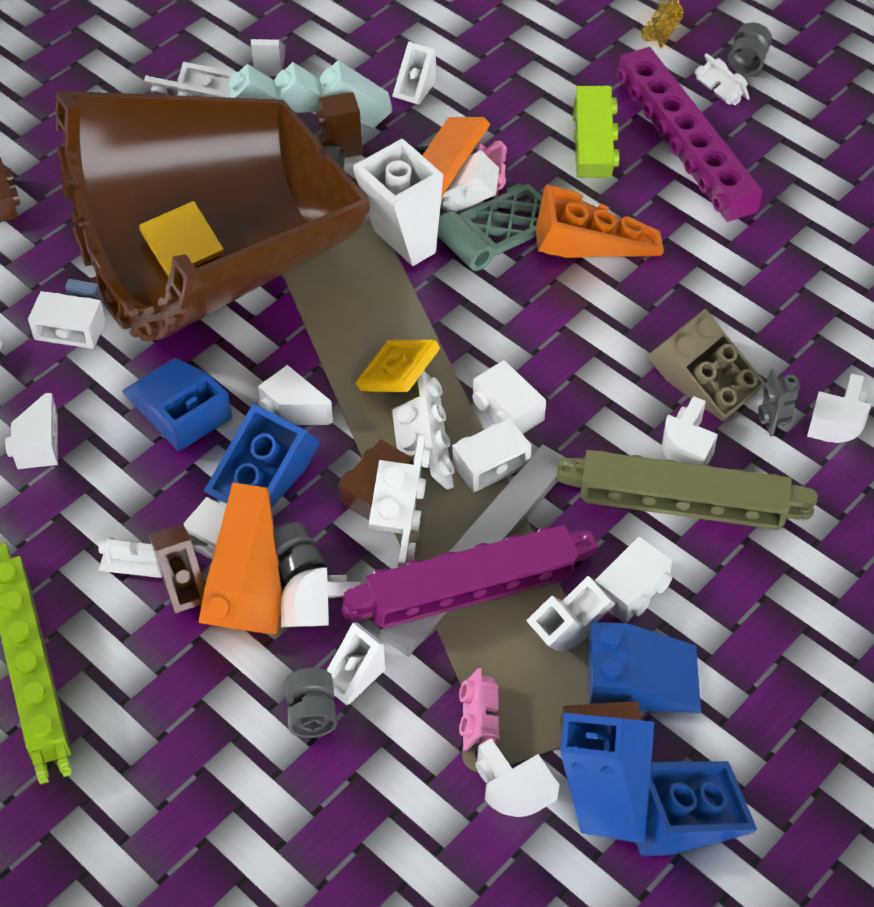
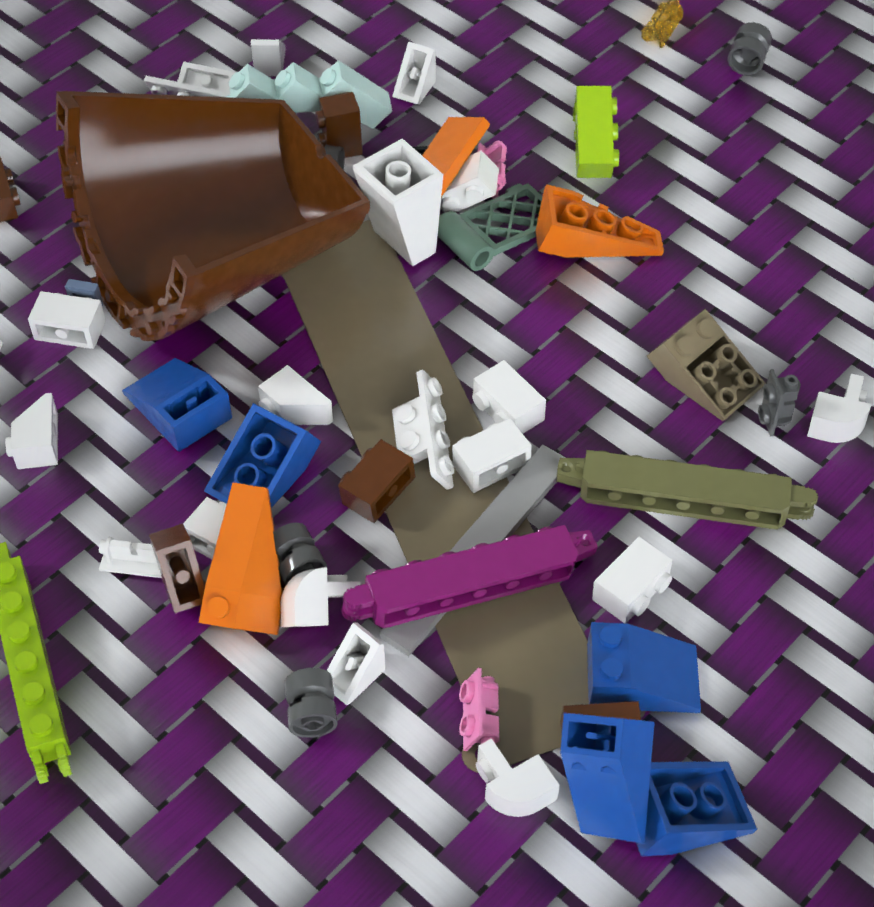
yellow tile [139,201,224,278] -> none
yellow tile [355,340,440,392] -> none
white bracket [369,435,431,567] -> none
white brick [526,576,615,651] -> none
magenta brick [617,47,763,222] -> none
white brick [662,396,718,465] -> none
white hinge [695,53,749,105] -> none

